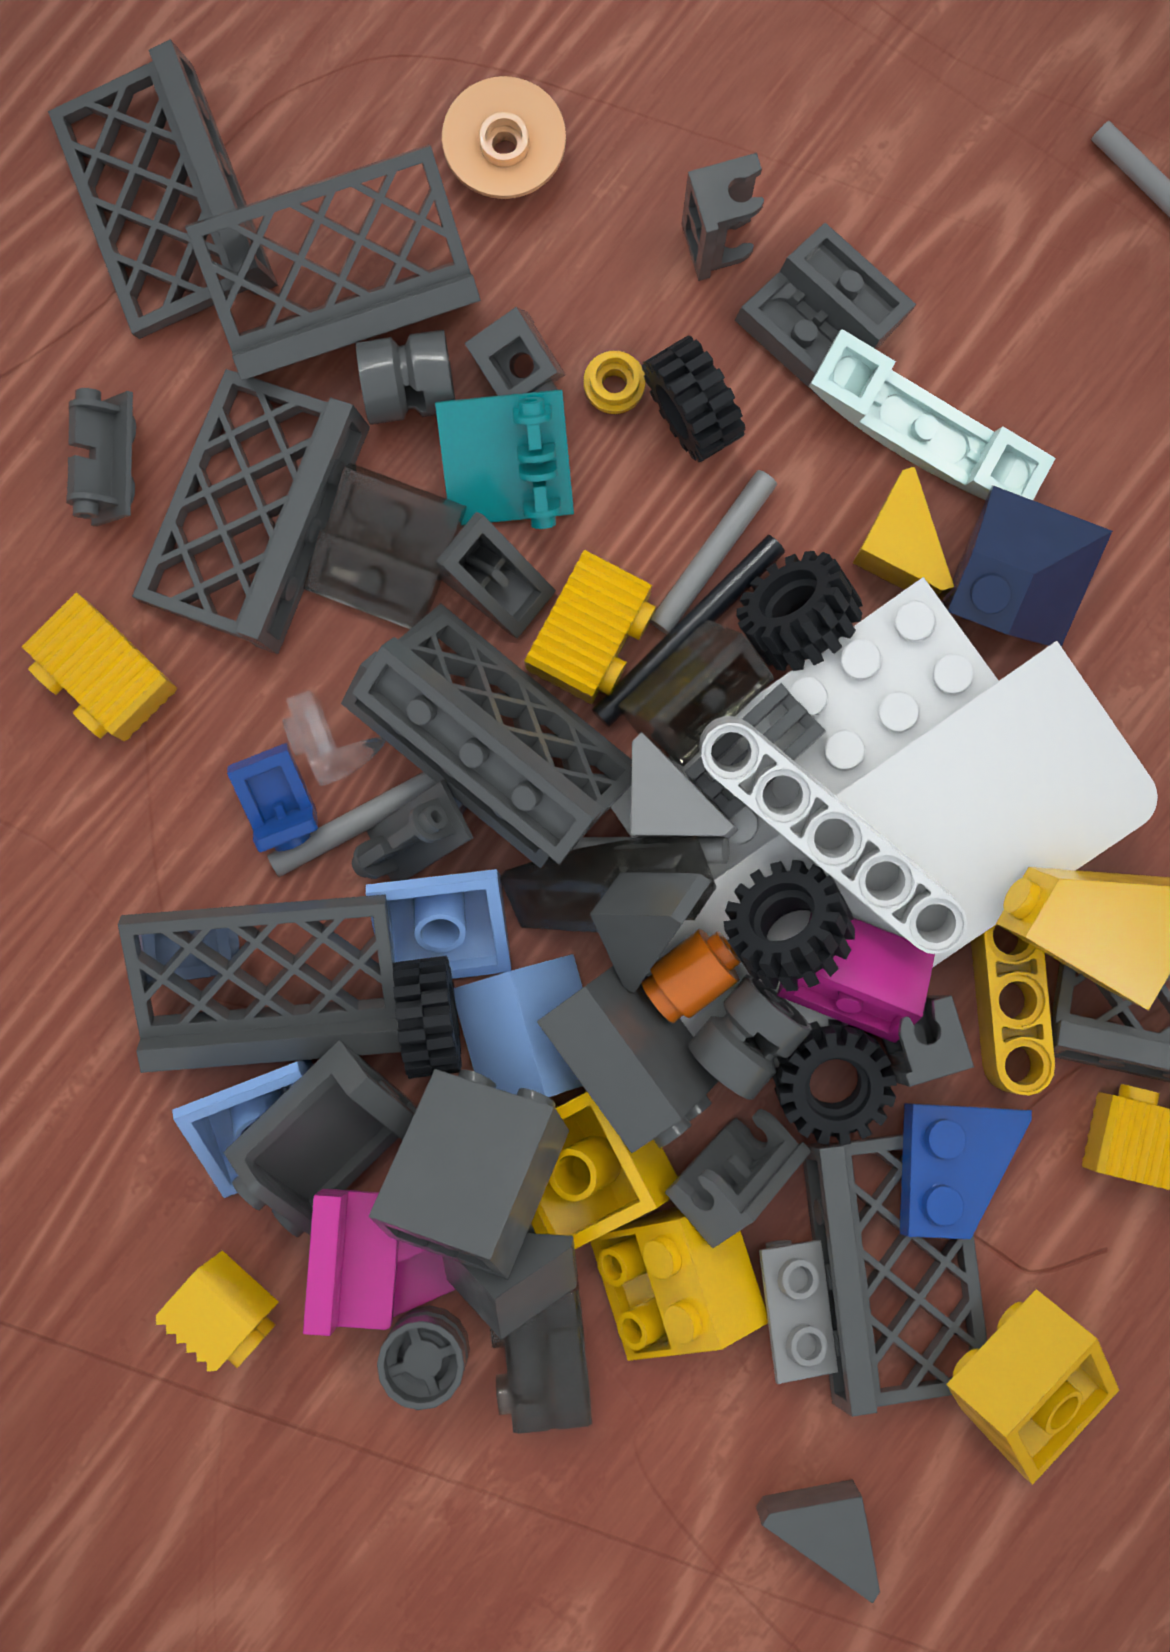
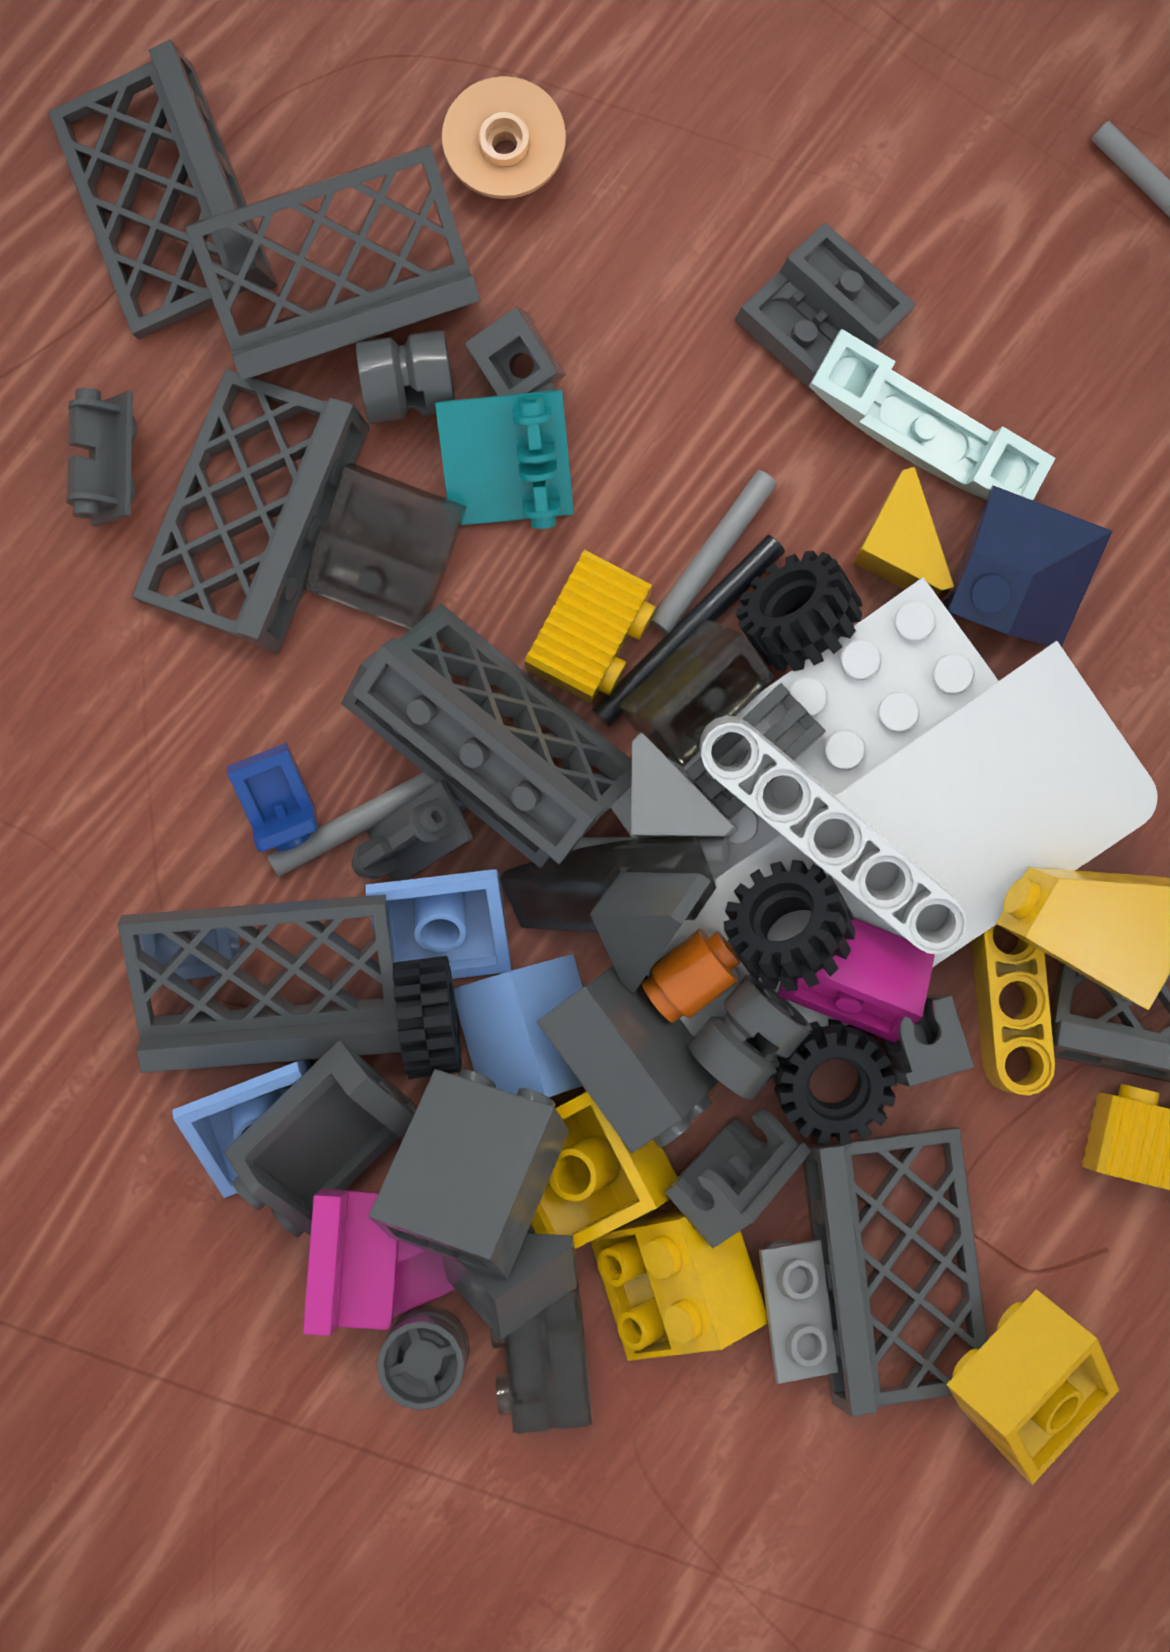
yellow brick [22,592,177,741] -> none
yellow brick [156,1251,279,1371] -> none
clear plate [282,690,386,786] -> none
dark grey slope [436,511,556,639] -> none
yellow plate [584,351,646,414] -> none
black tyre [642,335,746,462] -> none
dark grey hinge [681,153,764,281] -> none
dark grey slope [756,1479,880,1603] -> none
blue wing [900,1103,1032,1239] -> none

